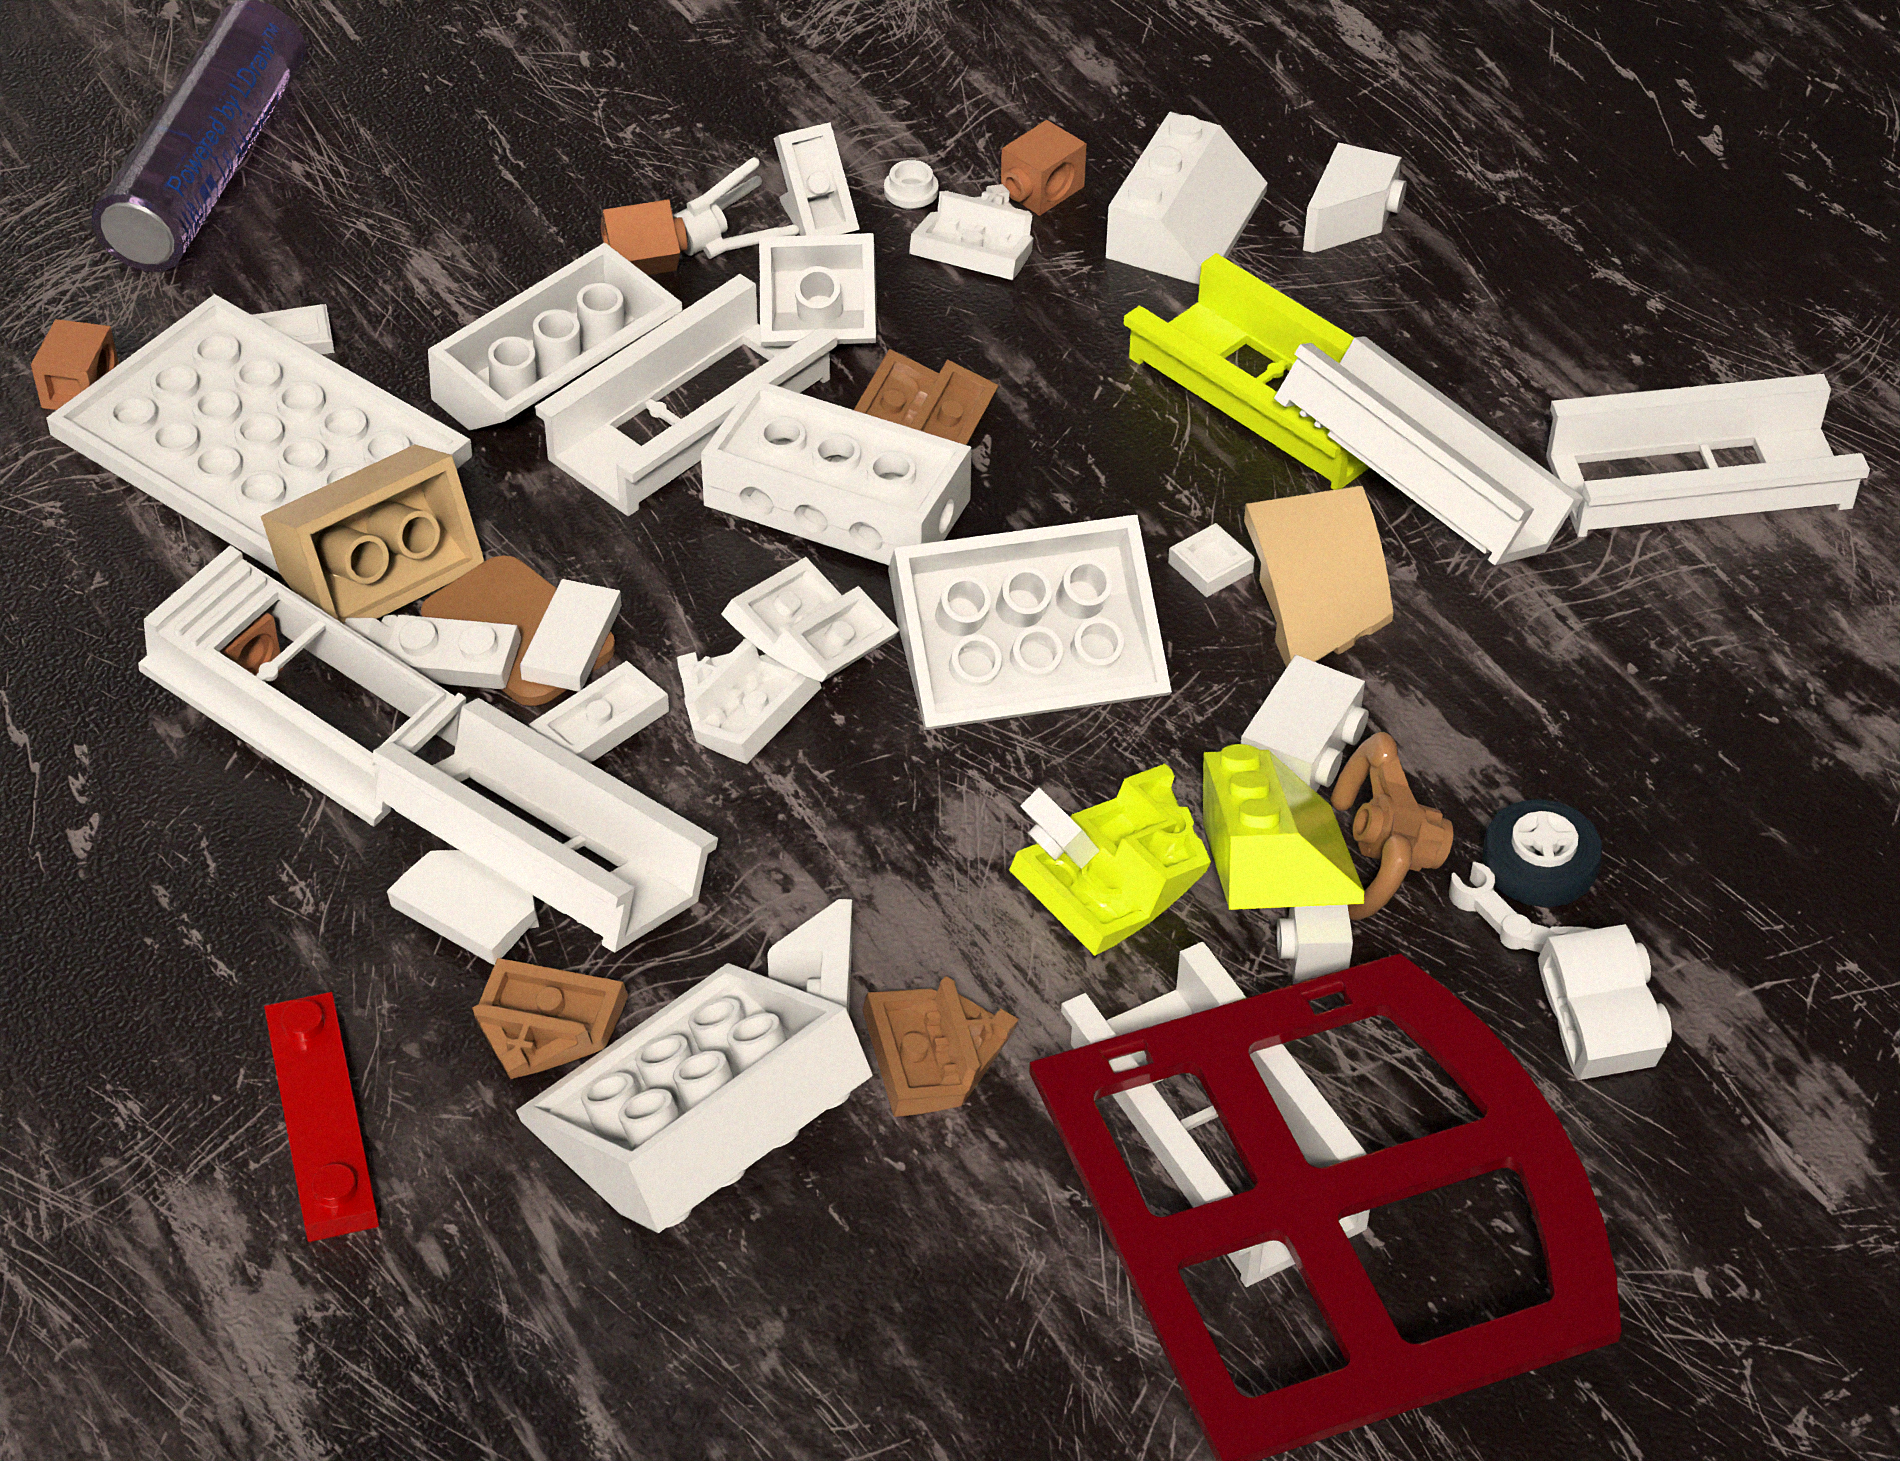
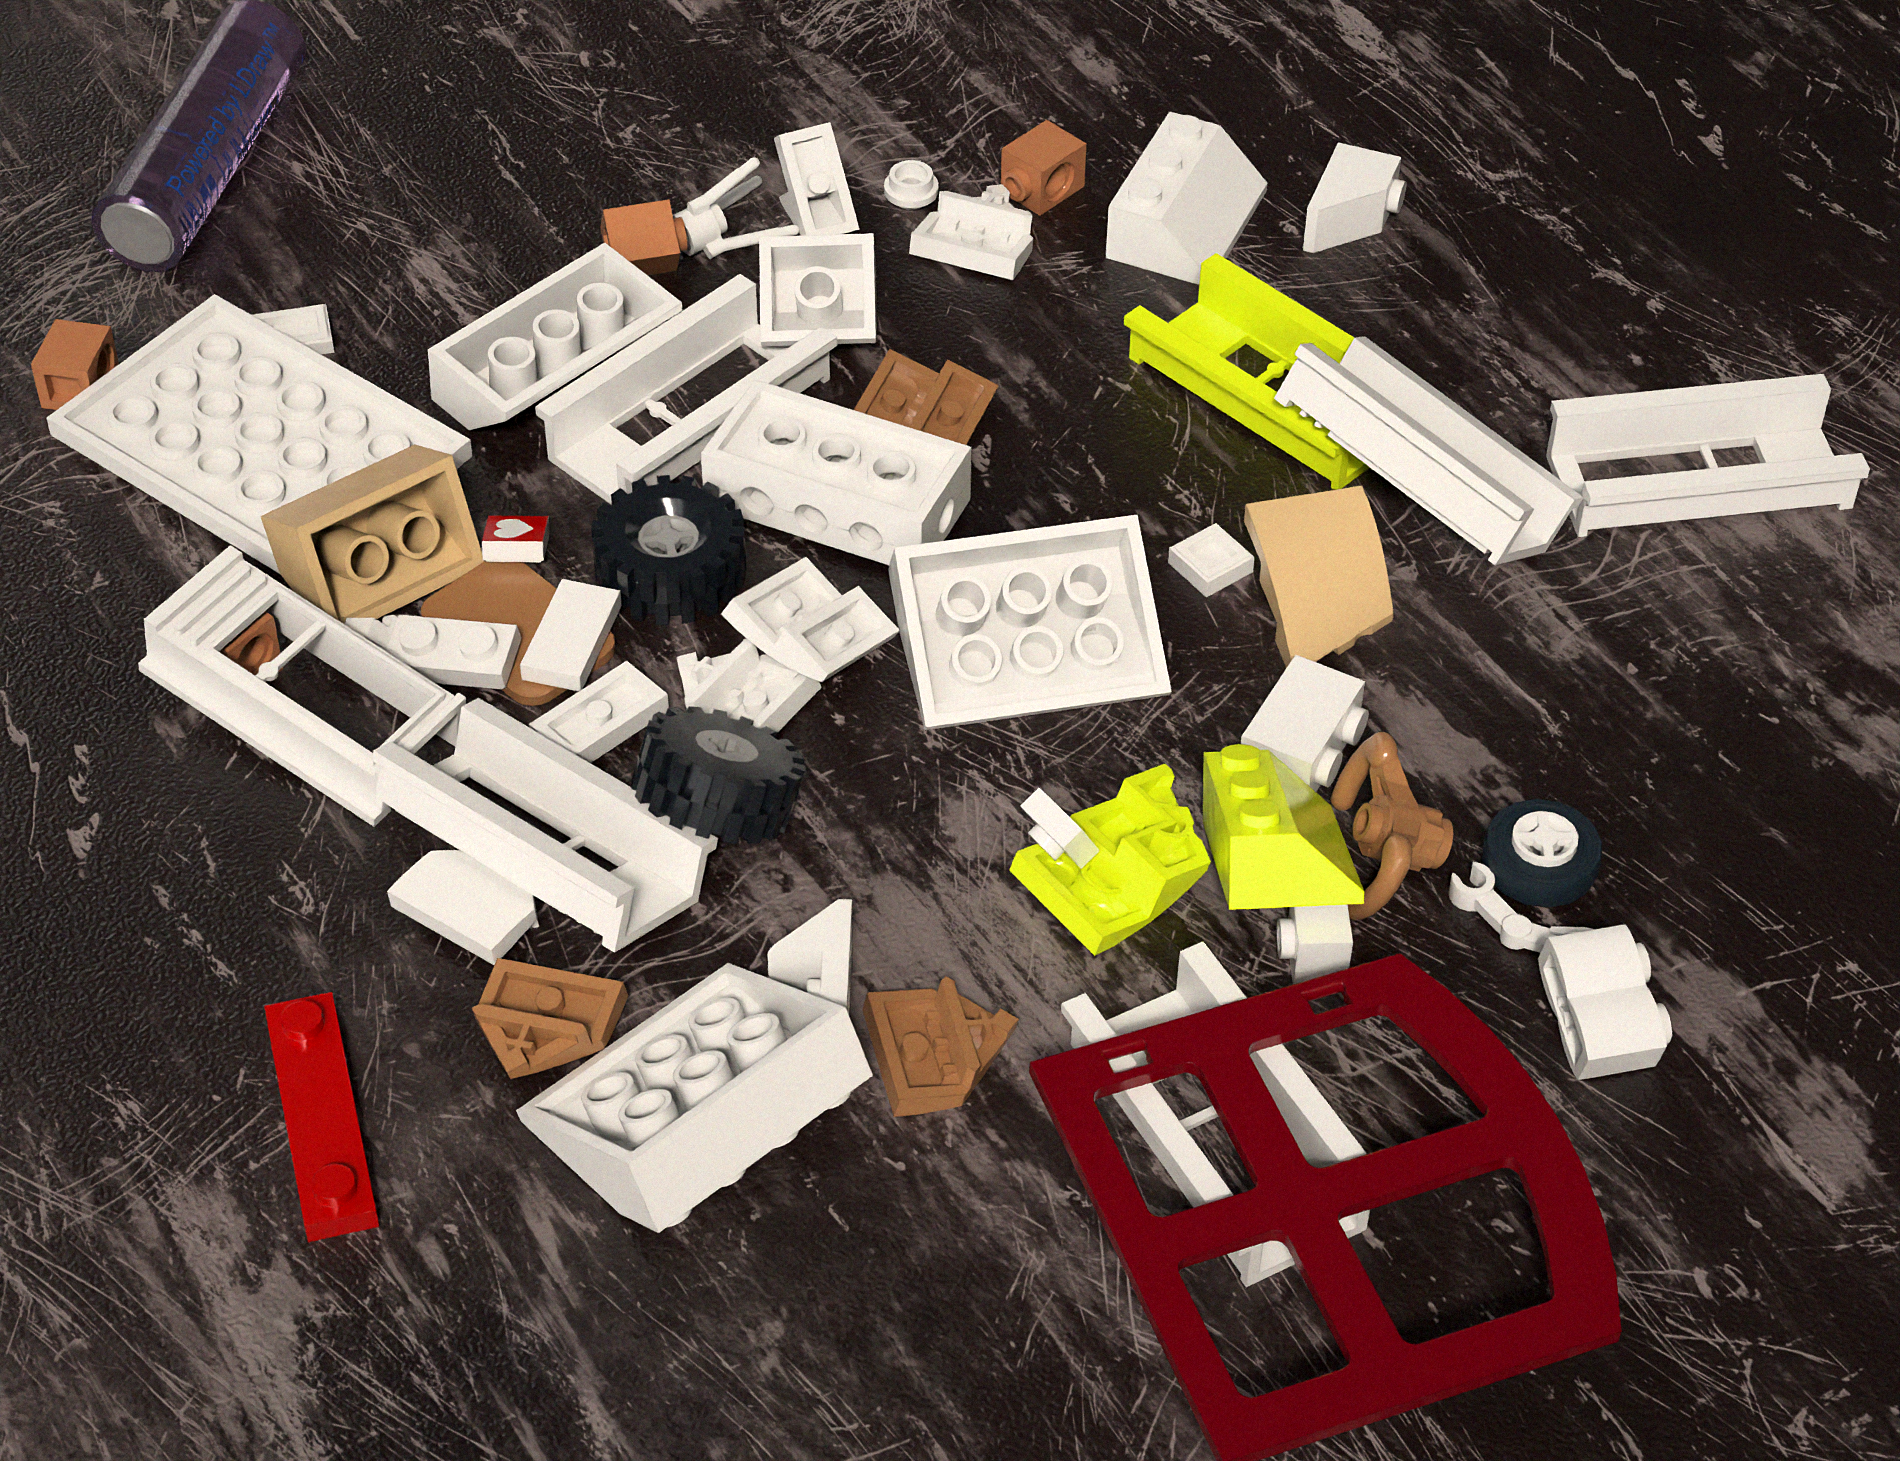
none -> white tile [482,516,550,562]
none -> black wheel [591,475,747,625]
none -> black wheel [631,706,806,844]

